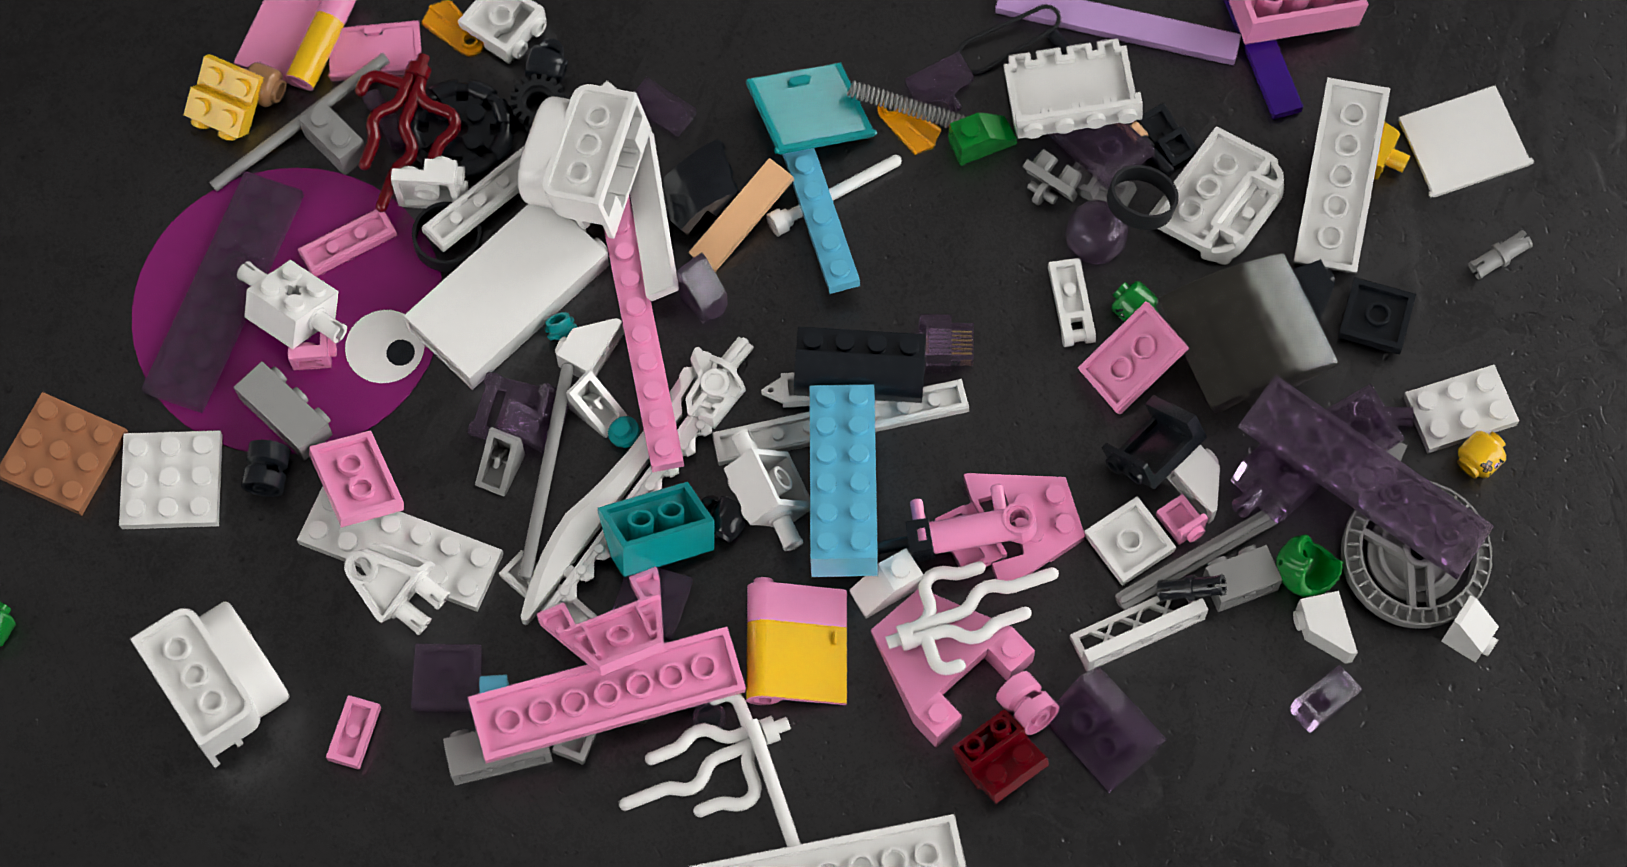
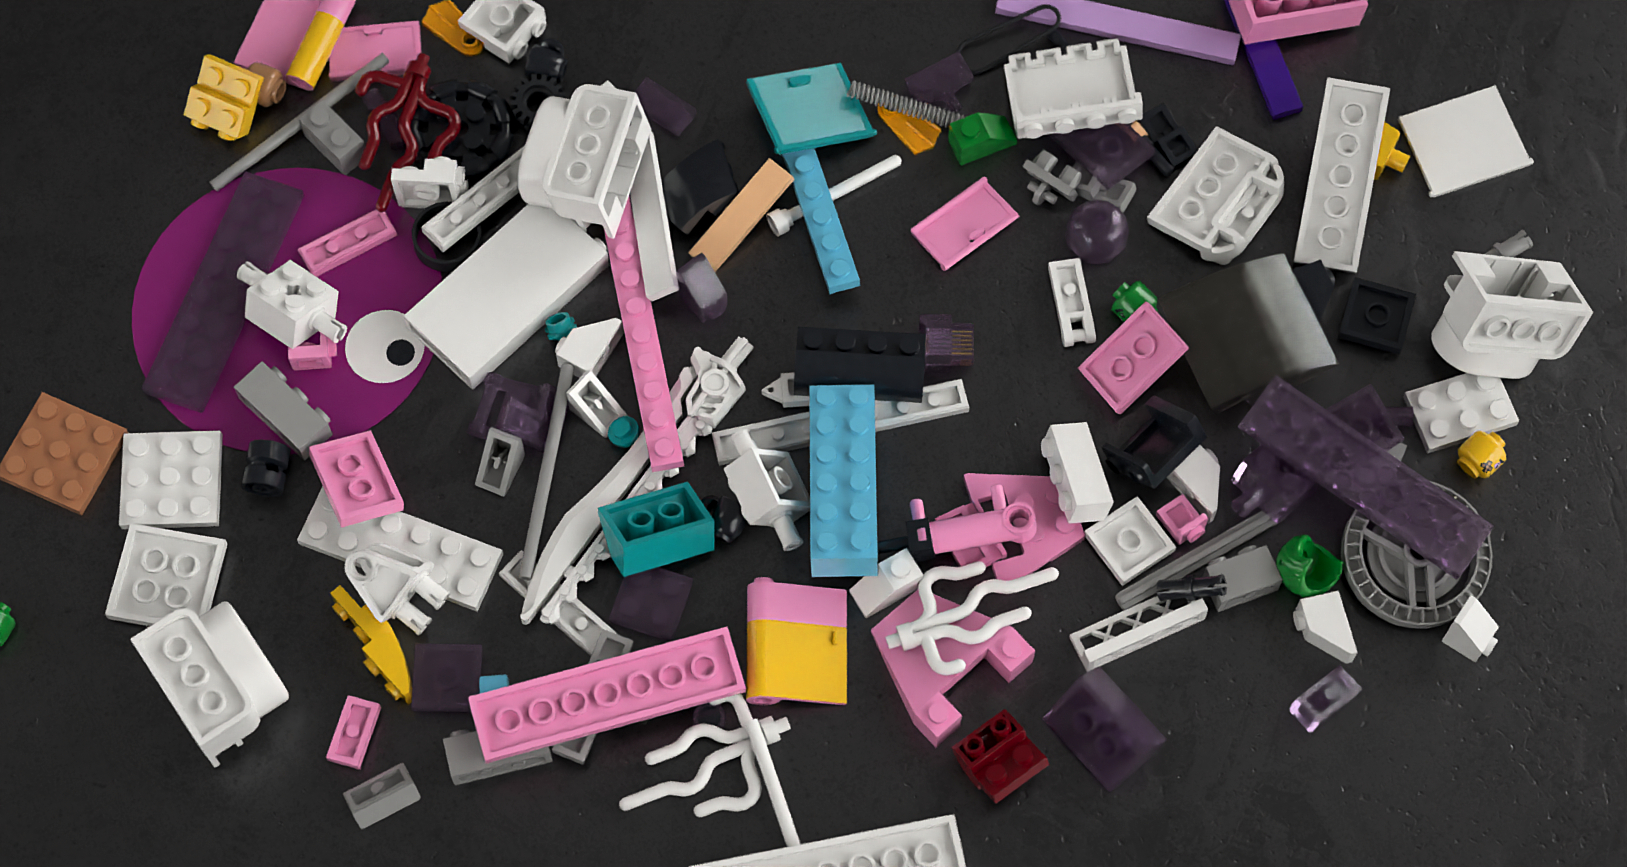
bright pink wing [536,566,664,676] -> none
bright pink wheel [996,671,1059,735] -> none
black tyre [1106,165,1179,230] -> none
none -> white plate [105,523,228,626]
none -> yellow slope [330,585,413,705]
none -> light grey slope [343,763,421,829]
none -> bright pink door [911,176,1019,271]
none -> white brick [1041,422,1114,524]
none -> white brick [1431,251,1593,379]

